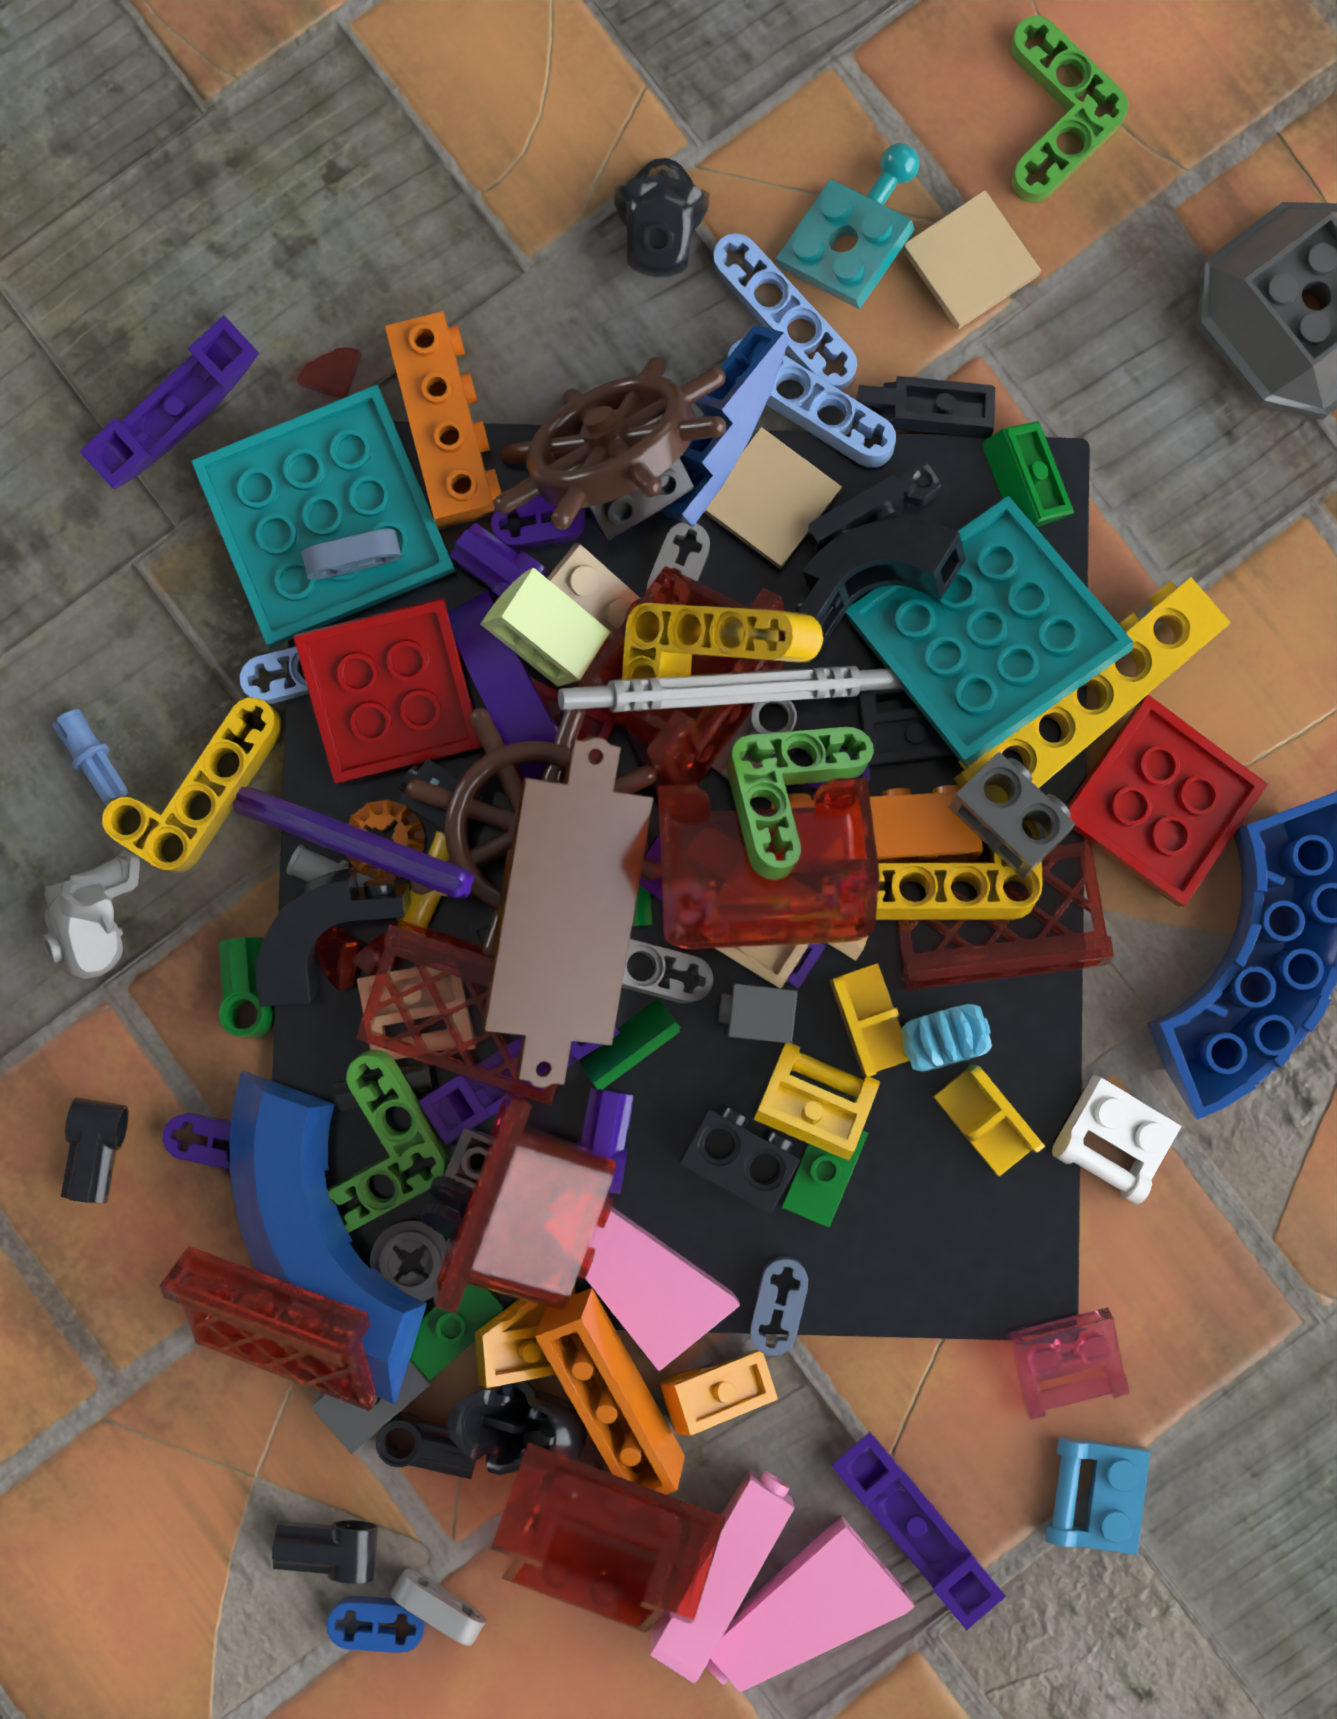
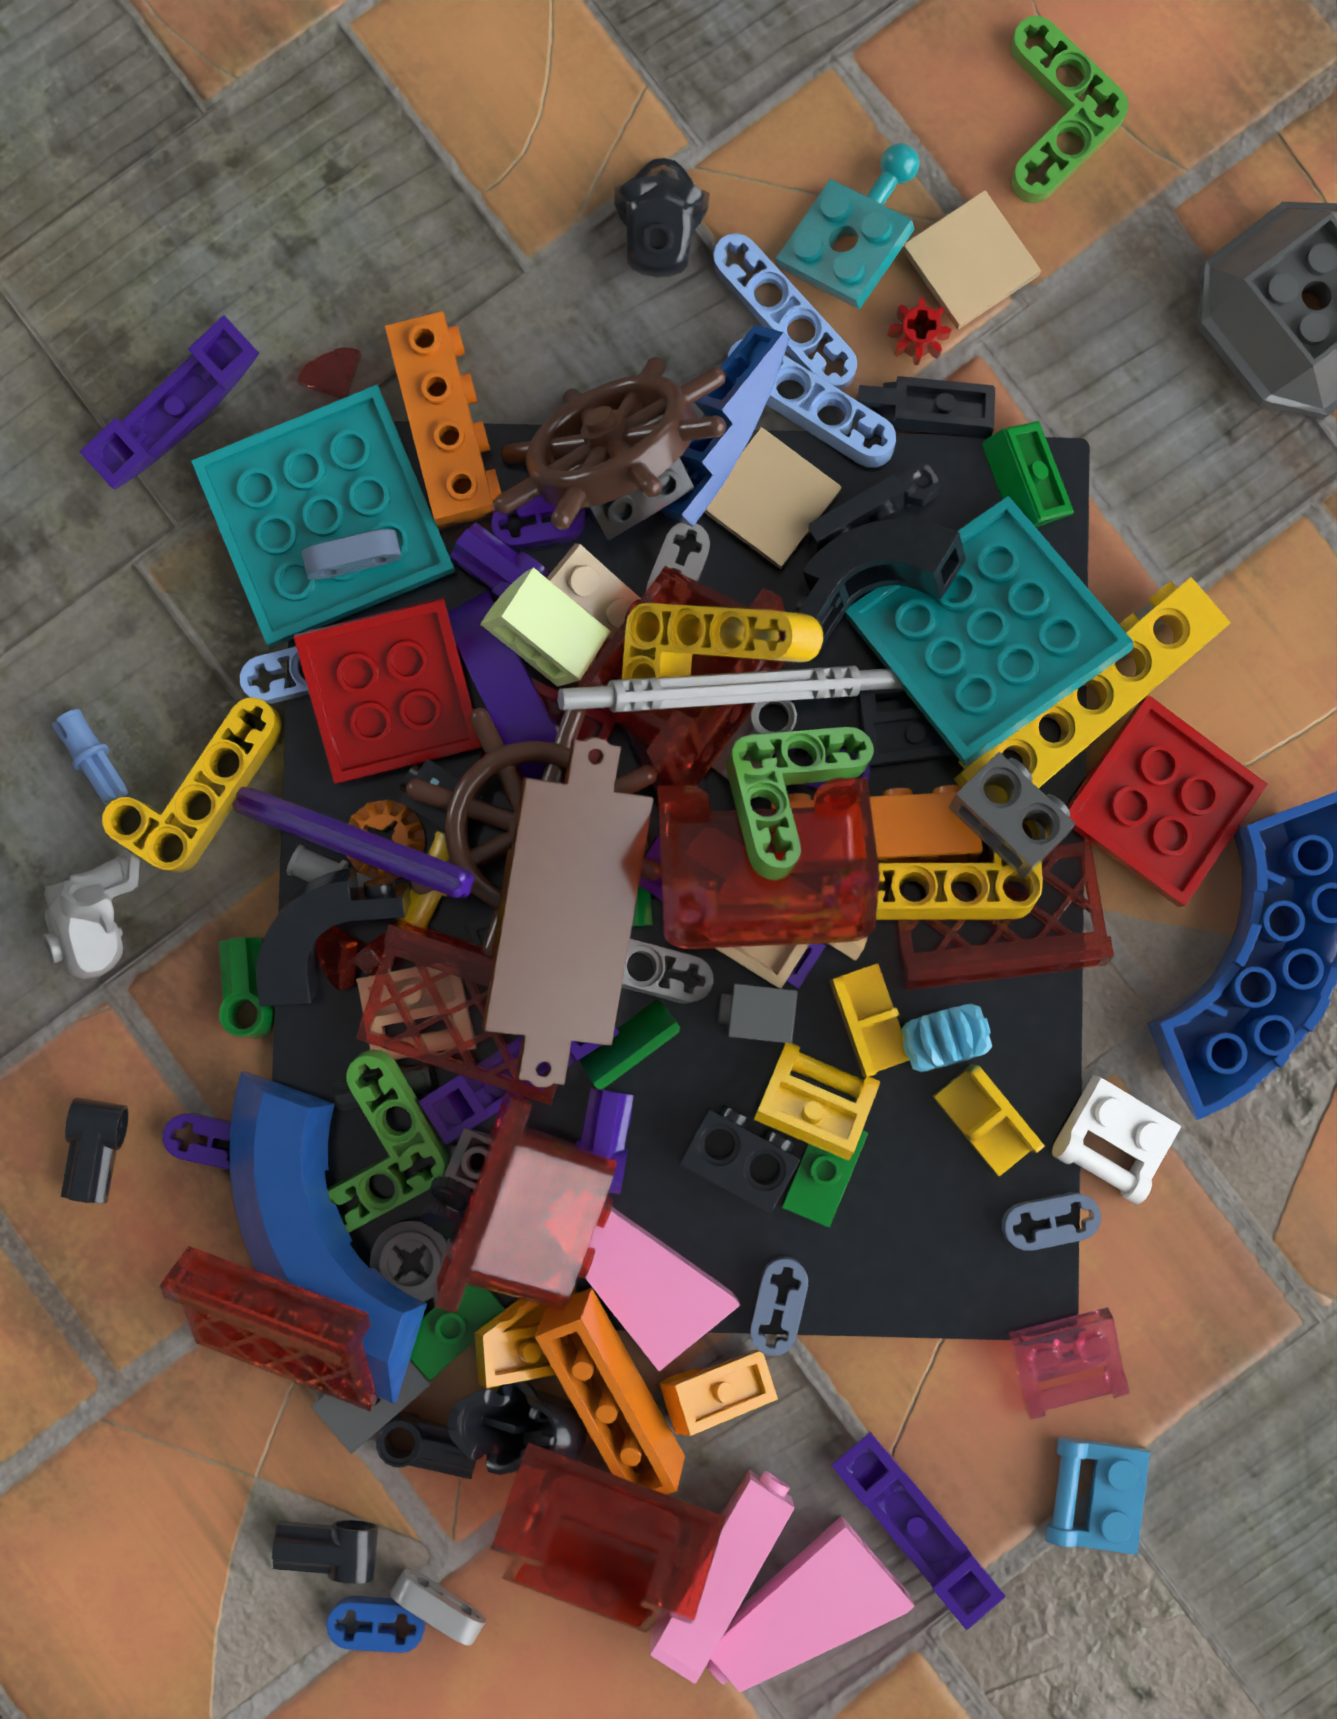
none -> red gear [887,298,952,366]
none -> sand blue beam [1002,1192,1101,1251]

